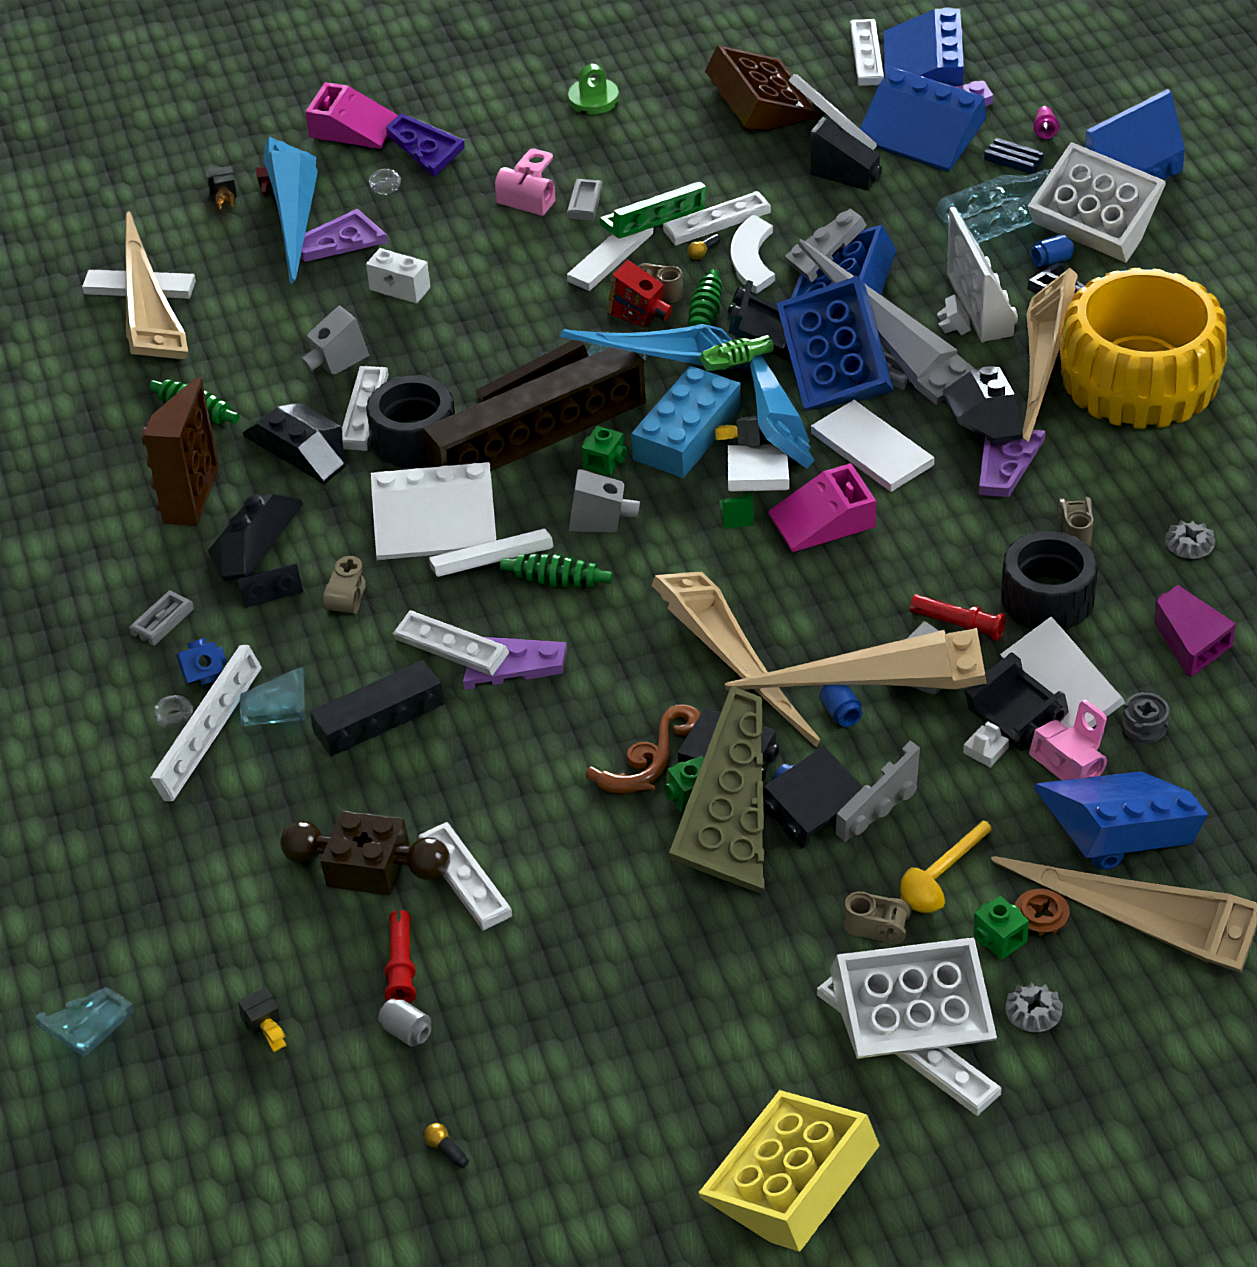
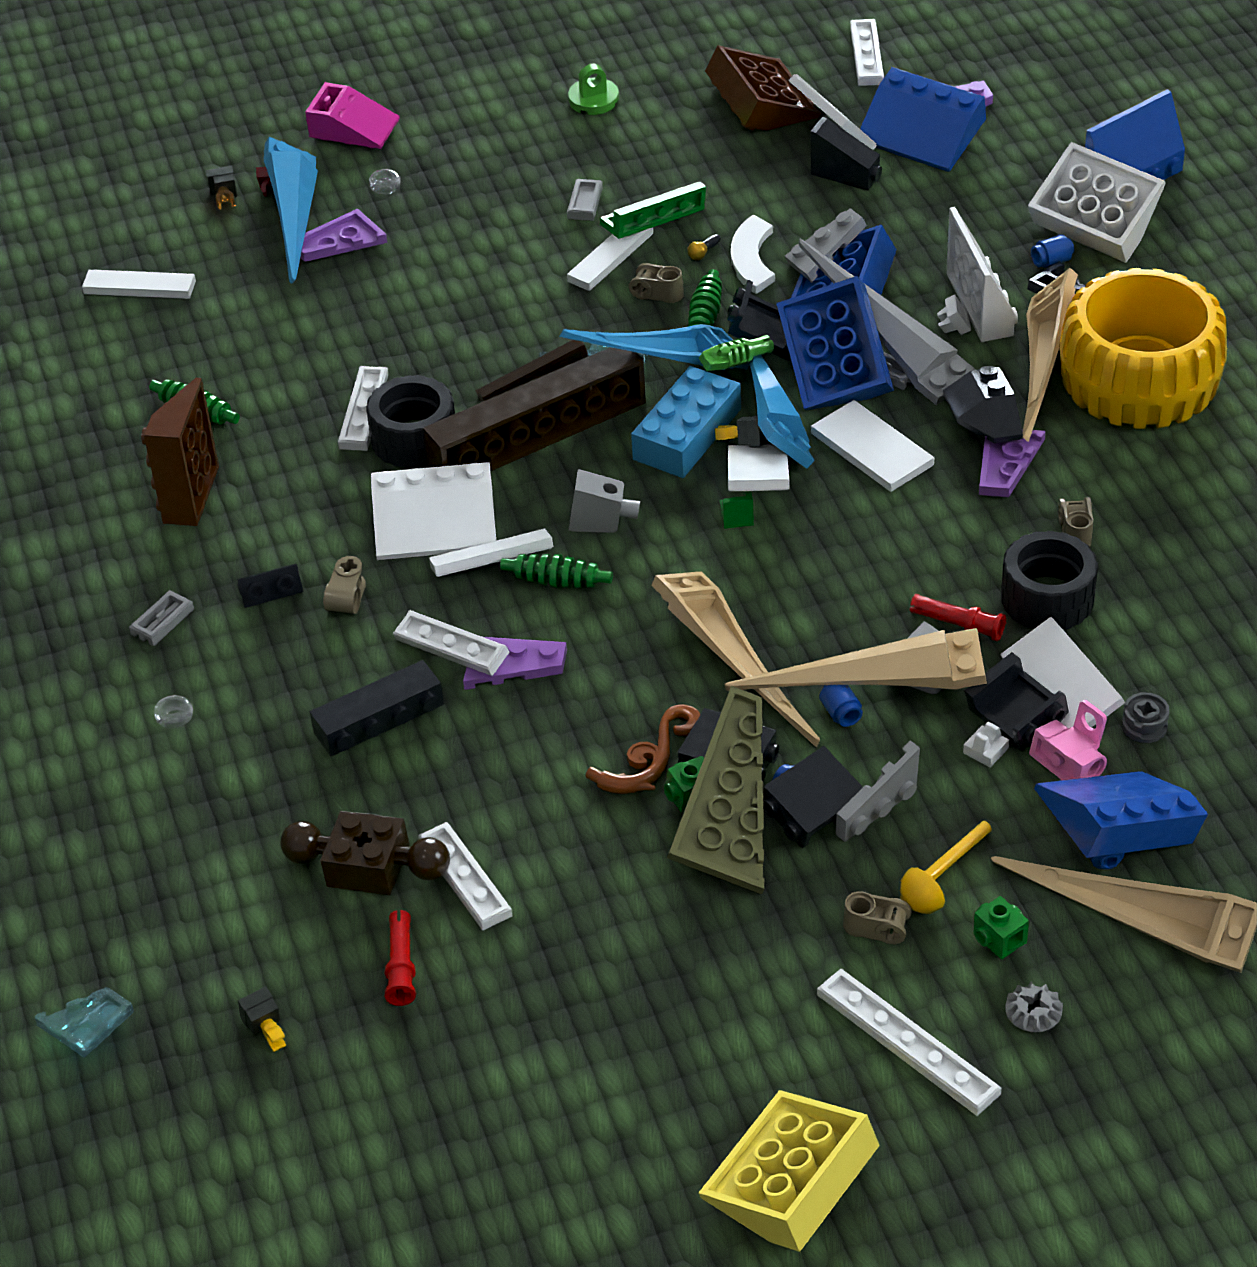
tan plate [125,211,188,360] -> none
white tile [150,645,262,801] -> none
blue brick [176,638,227,685] -> none
black wedge [208,494,303,581] -> none
clear light blue wing [240,667,305,726] -> none
black wedge [242,403,345,485] -> none
light grey torso [301,305,369,375] -> none
white brick [366,248,430,304] -> none
light grey brick [378,999,431,1047] -> none
dark purple wing [386,113,465,177] -> none
piece [423,1123,469,1168] -> none
bright pink piece [495,149,556,216] -> none
green brick [582,426,627,477] -> none
red torso [607,260,673,327] -> none
white tile [663,191,771,246] -> none
dark pink slope [768,463,876,552] -> none
white slope [830,937,997,1059] -> none
blue slope [884,7,964,87] -> none
clear light blue piece [936,169,1052,243] -> none
dark blue tile [984,138,1044,174] -> none
dark orange gear [1015,889,1070,937] -> none
dark pink cone [1033,106,1060,139] -> none
magenta slope [1154,585,1236,677] -> none
light grey gear [1165,520,1215,559] -> none

